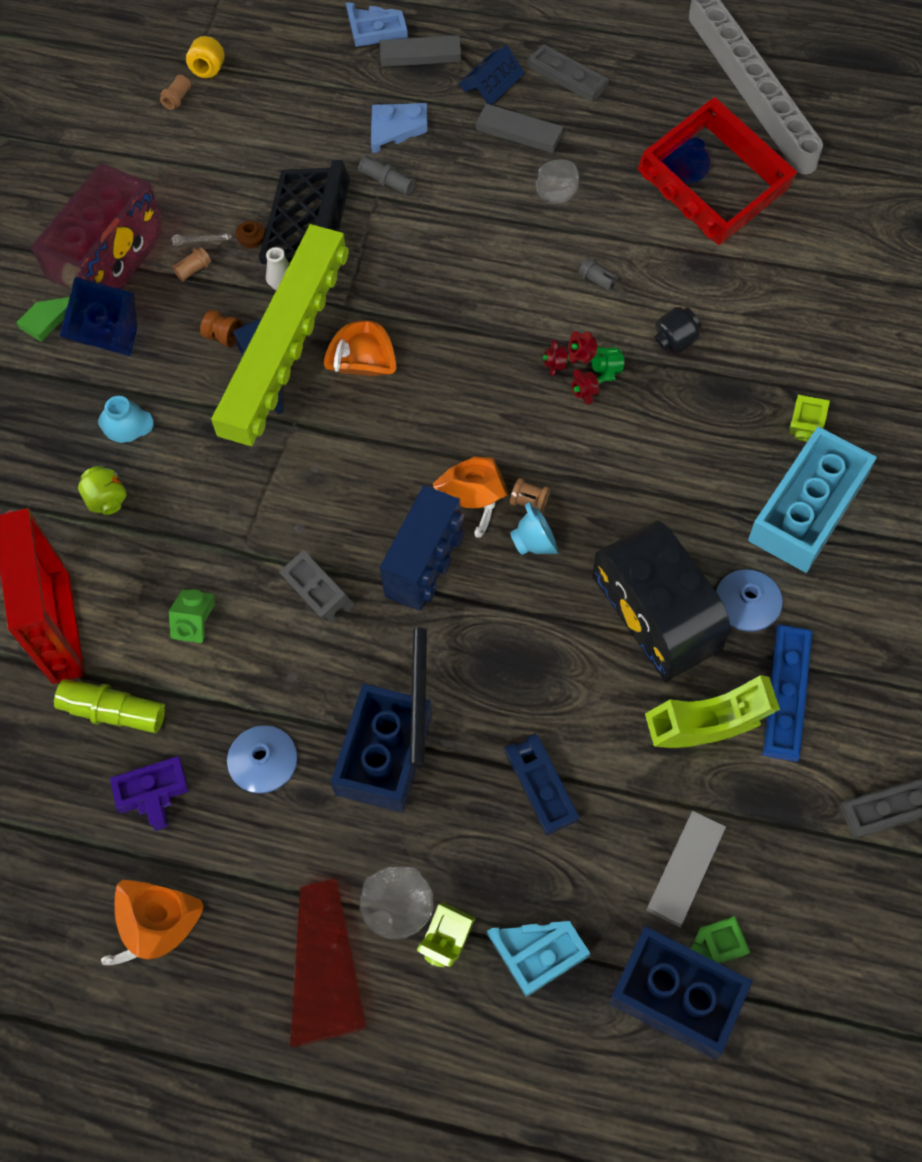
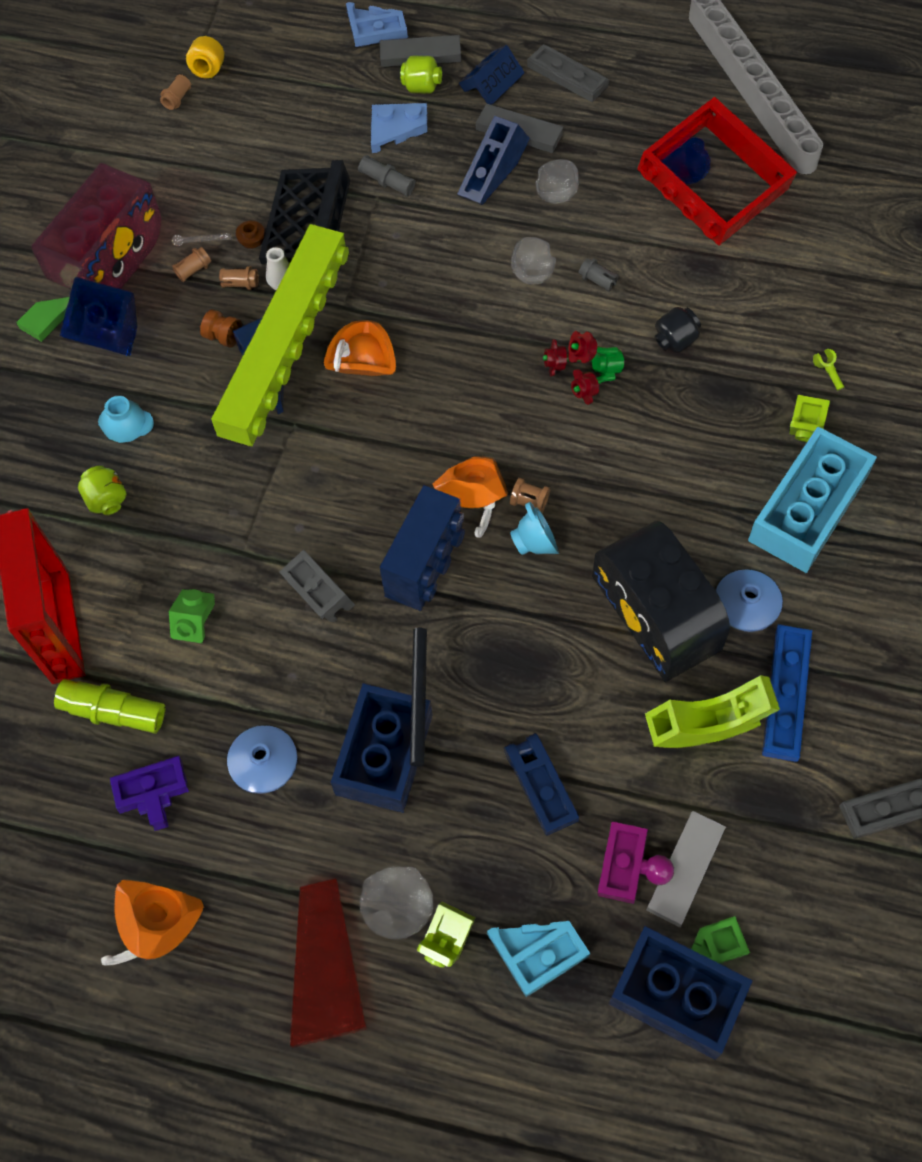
none -> medium nougat pin [219,266,259,290]
none -> lime head [400,55,442,94]
none -> dark blue slope [457,116,530,205]
none -> clear hair [511,237,556,285]
none -> magenta plate [598,822,674,904]
none -> lime hand [813,349,844,391]

